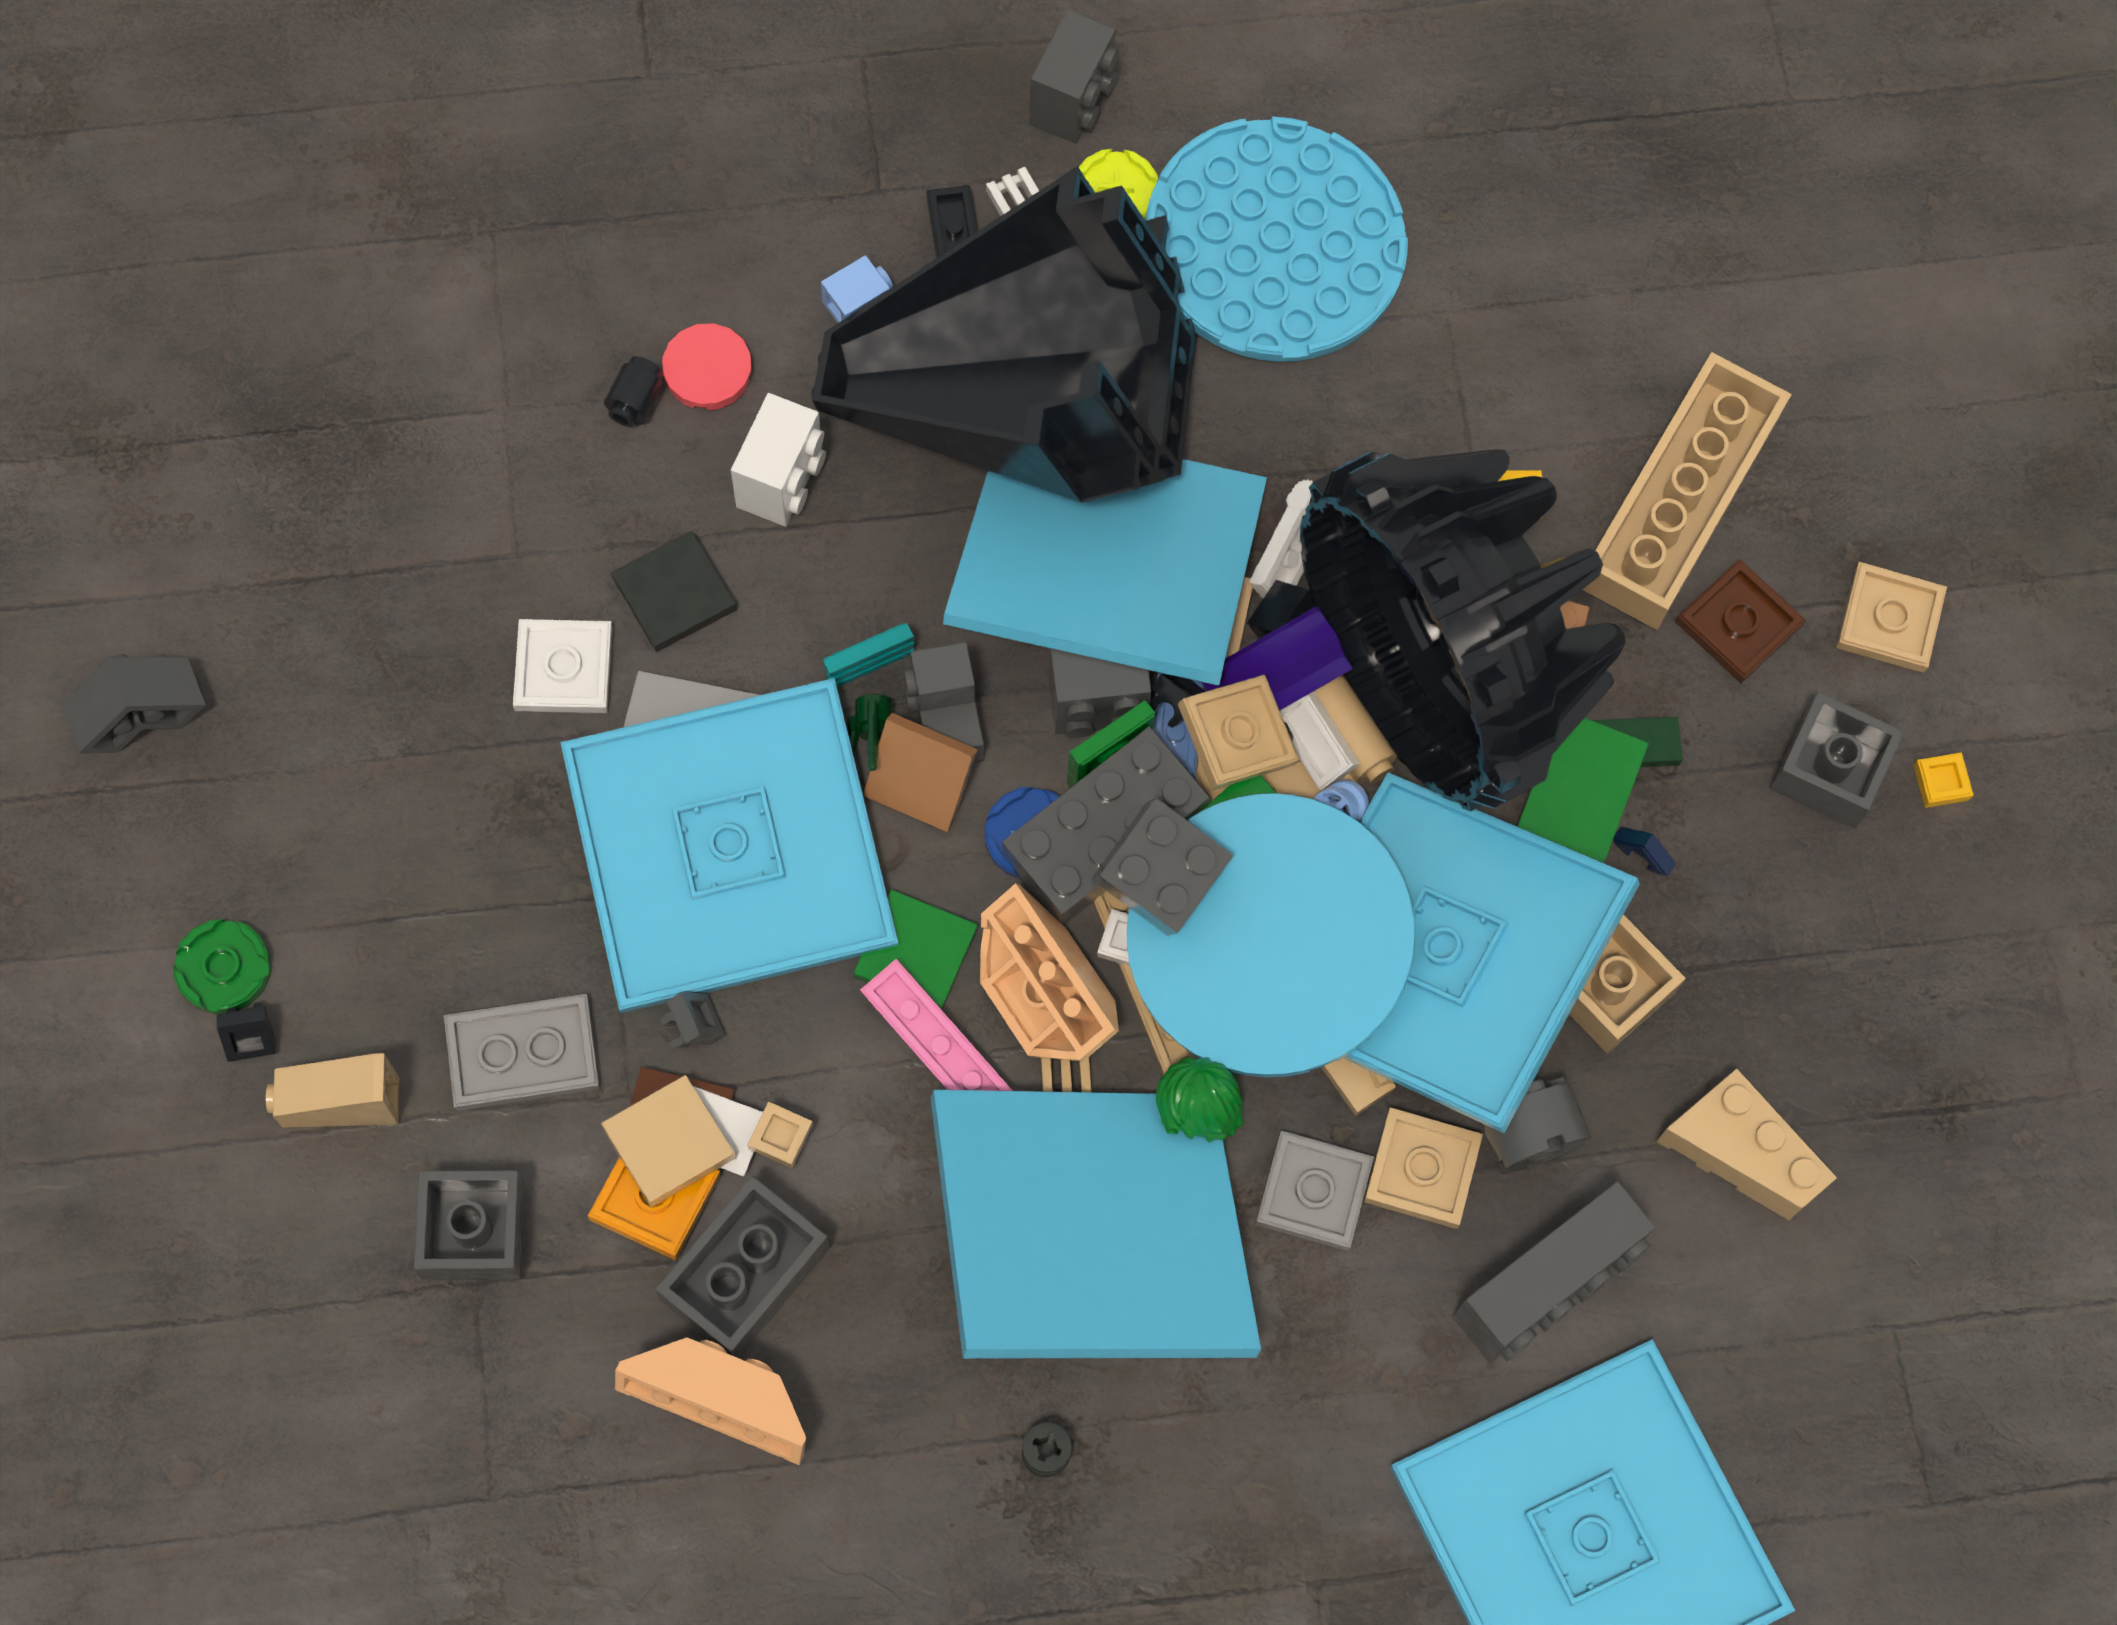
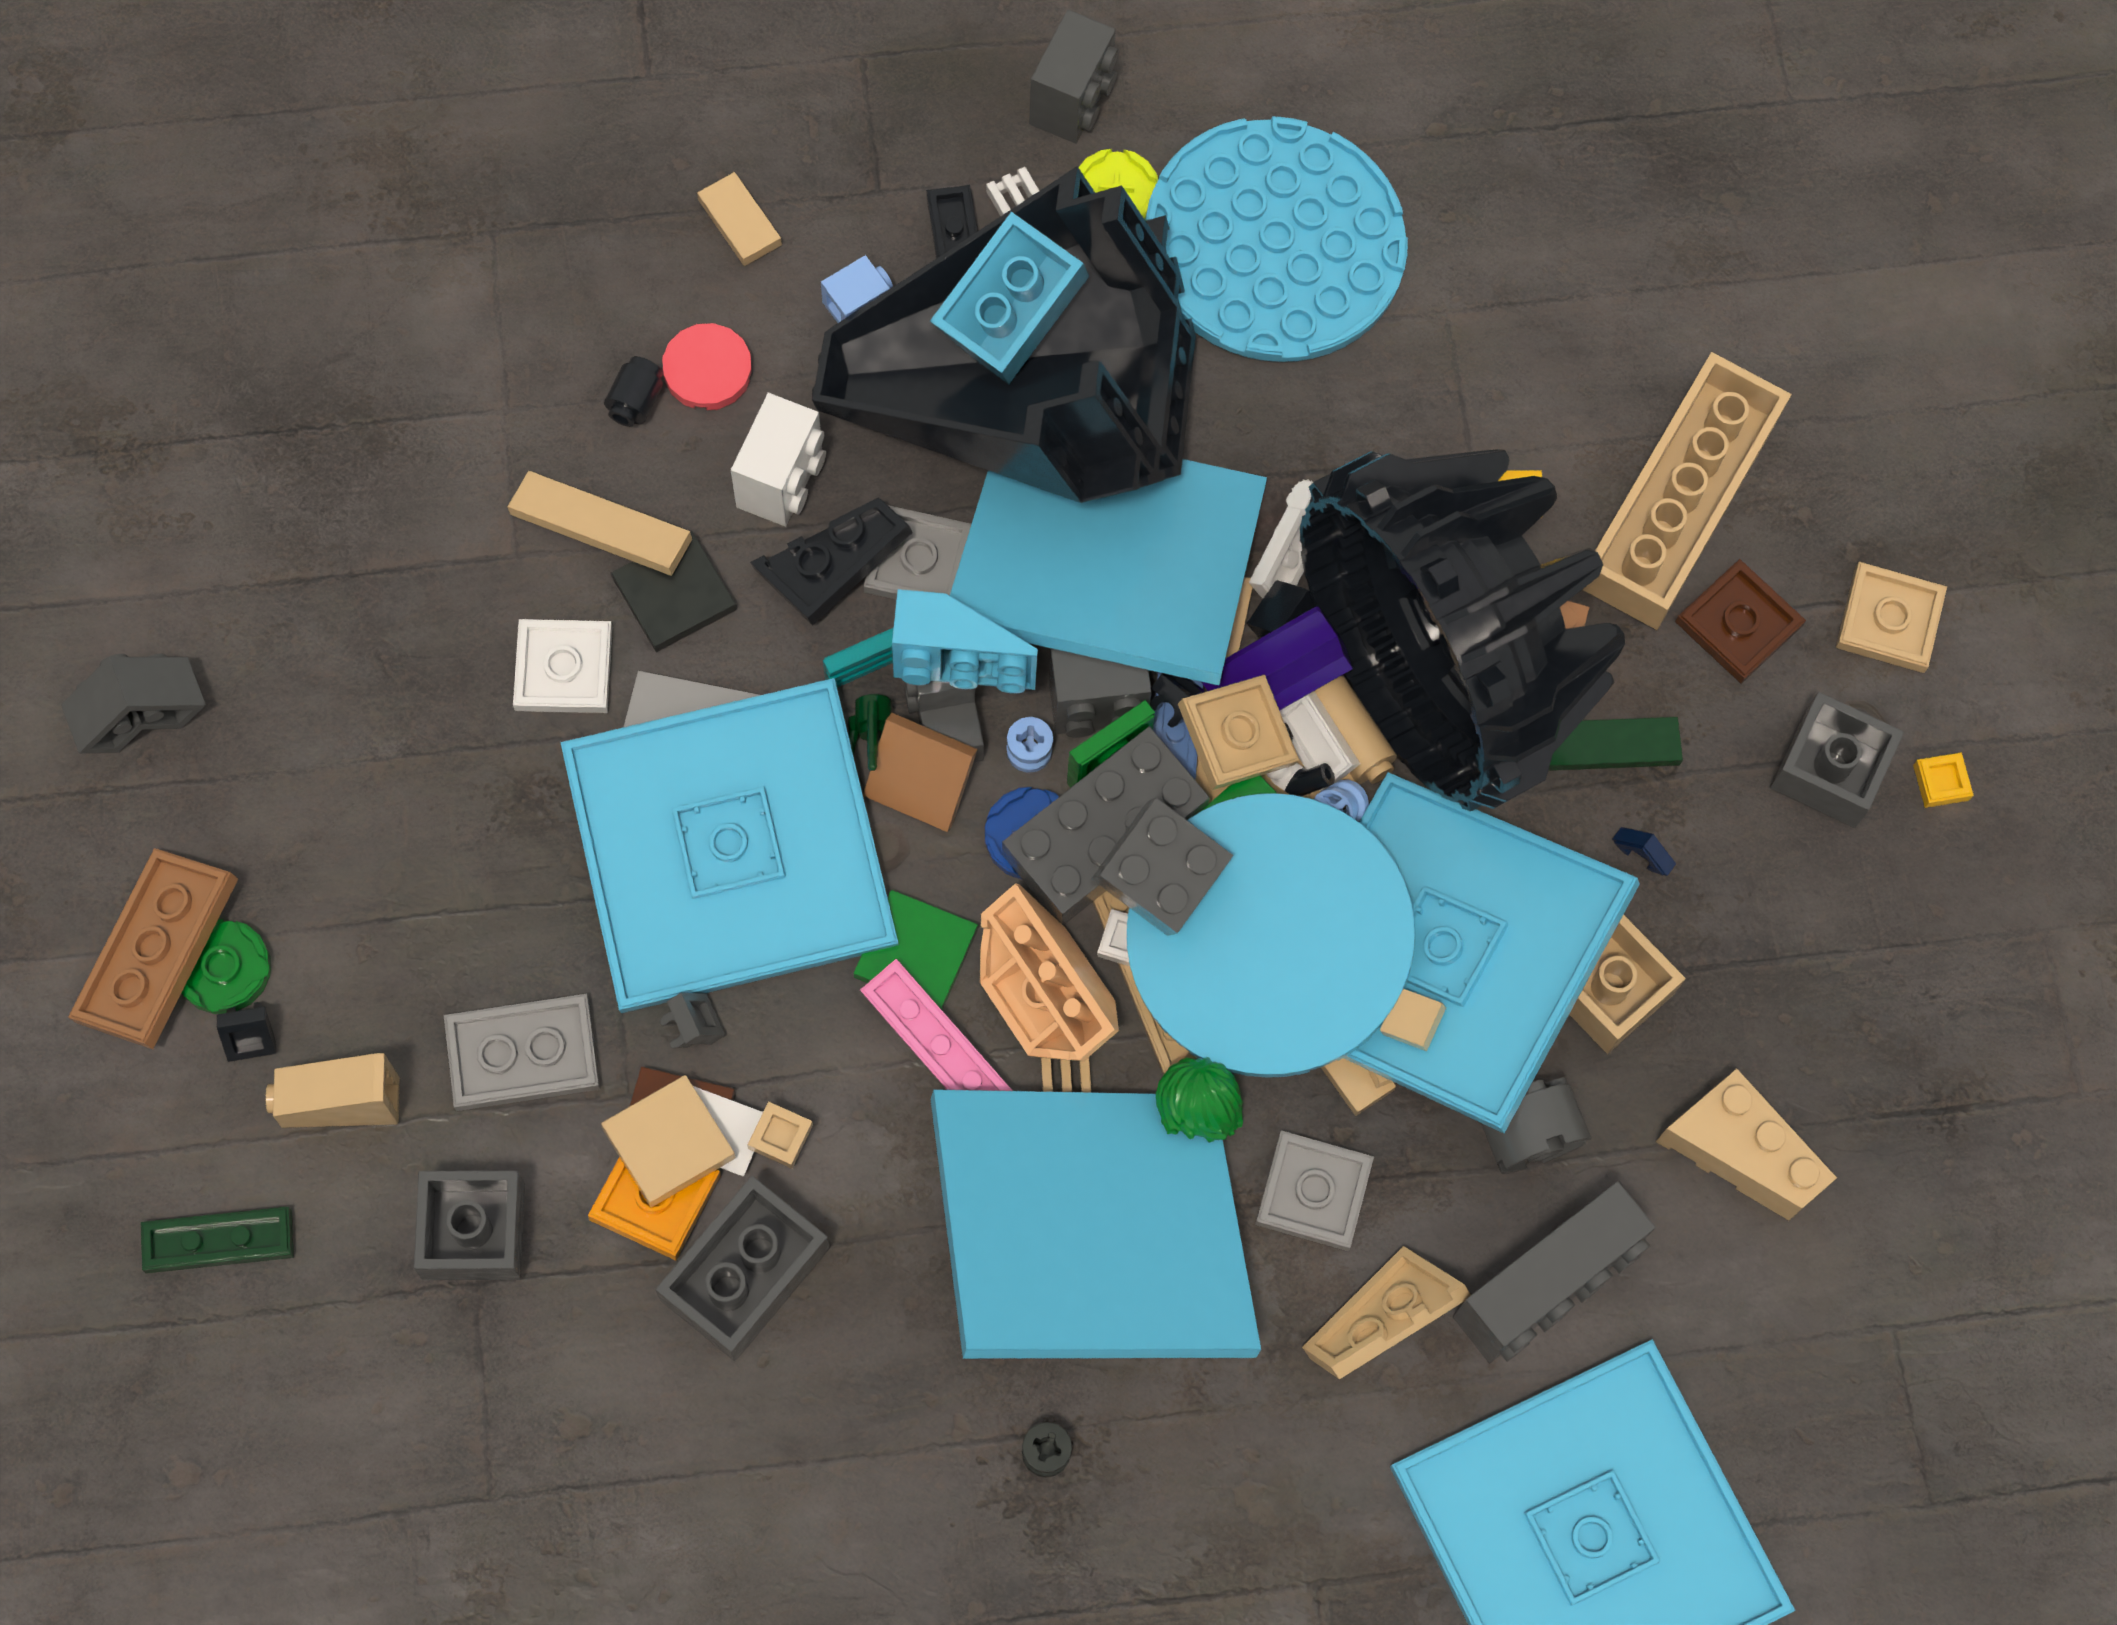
light nougat wedge [615,1337,806,1465] -> none
tan plate [1364,1107,1483,1229] -> none
green tile [1516,718,1649,863] -> none
none -> medium nougat tile [68,848,238,1049]
none -> dark green tile [141,1207,294,1273]
none -> tan tile [508,471,692,576]
none -> tan tile [697,172,782,266]
none -> black wing [750,497,913,626]
none -> light grey tile [864,505,971,600]
none -> medium azure slope [892,589,1038,693]
none -> medium azure slope [930,212,1089,384]
none -> light blue wheel [1006,717,1053,773]
none -> black arm [1266,763,1335,797]
none -> tan wing [1302,1246,1471,1379]
none -> tan tile [1380,989,1446,1051]

